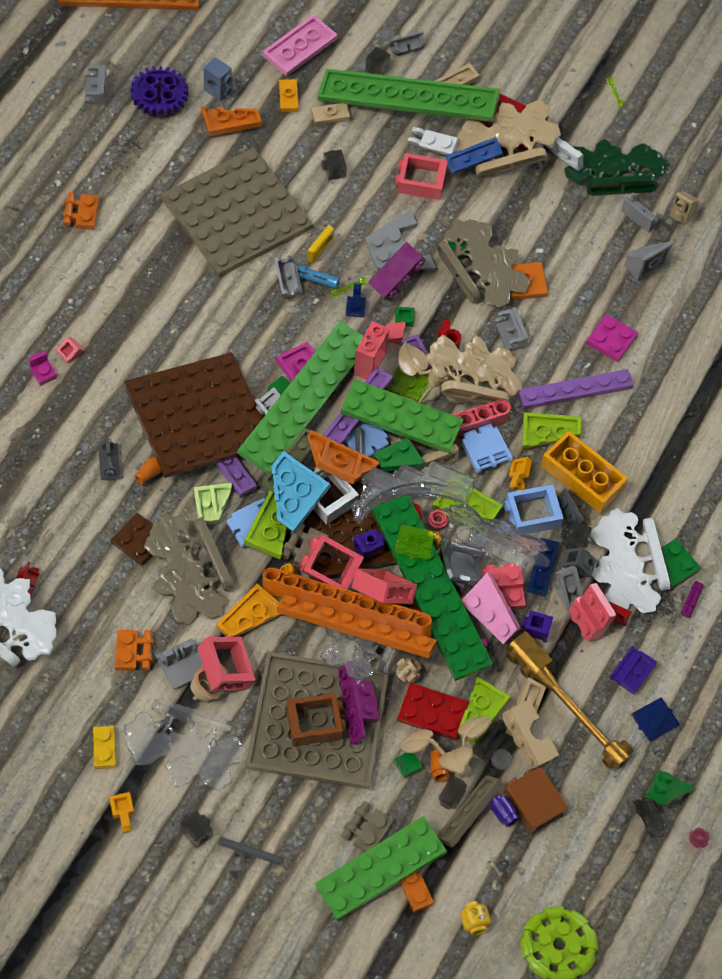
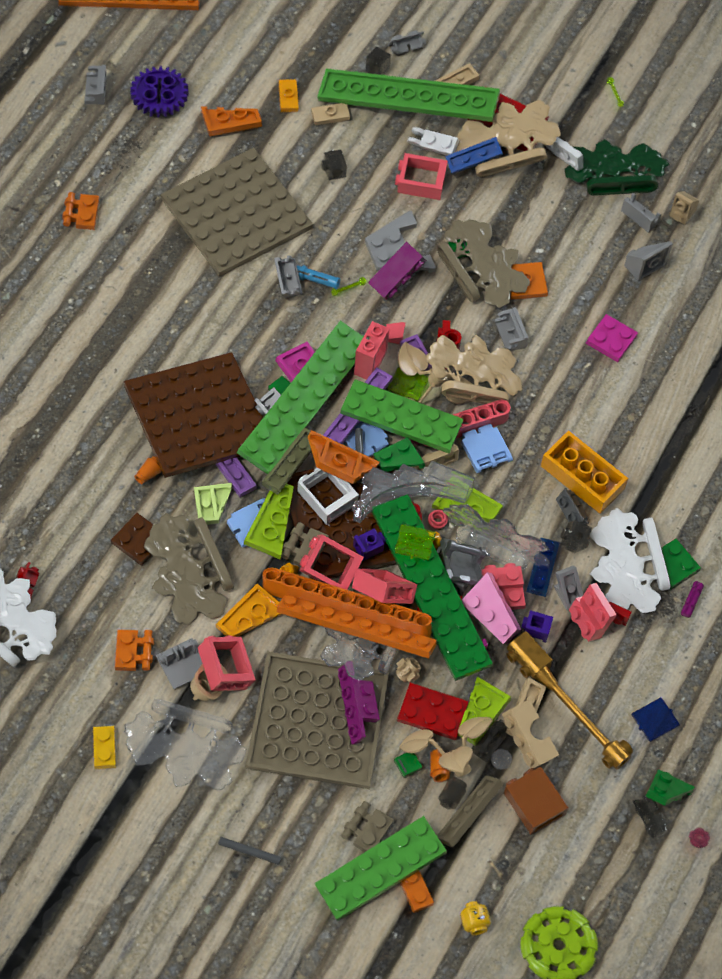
dark pink bracket [28,351,57,386] -> none
coral slope [56,337,85,363] -> none
dark grey hinge [98,438,121,480] -> none
light orange plate [109,792,134,833] -> none
clear smoke brick [180,810,213,849] -> none
sand blue brick [203,57,232,101] -> none
bright pink plate [262,14,338,77] -> none
medium azure plate [271,451,331,533] -> none
dark orange window [286,693,346,746] -> none
yellow tile [307,225,334,264] -> none
clear blue plate [346,283,366,318] -> none
green tile [395,307,414,327] -> none
dark purple brick [490,795,520,827] -> none
light blue window [504,484,563,536] -> none
light orange plate [509,457,532,491] -> none
medium lavender plate [518,369,633,410] -> none
lime wing [522,412,581,449] -> none
dark grey brick [562,547,596,579] -> none
dark purple plate [610,646,657,695] -> none

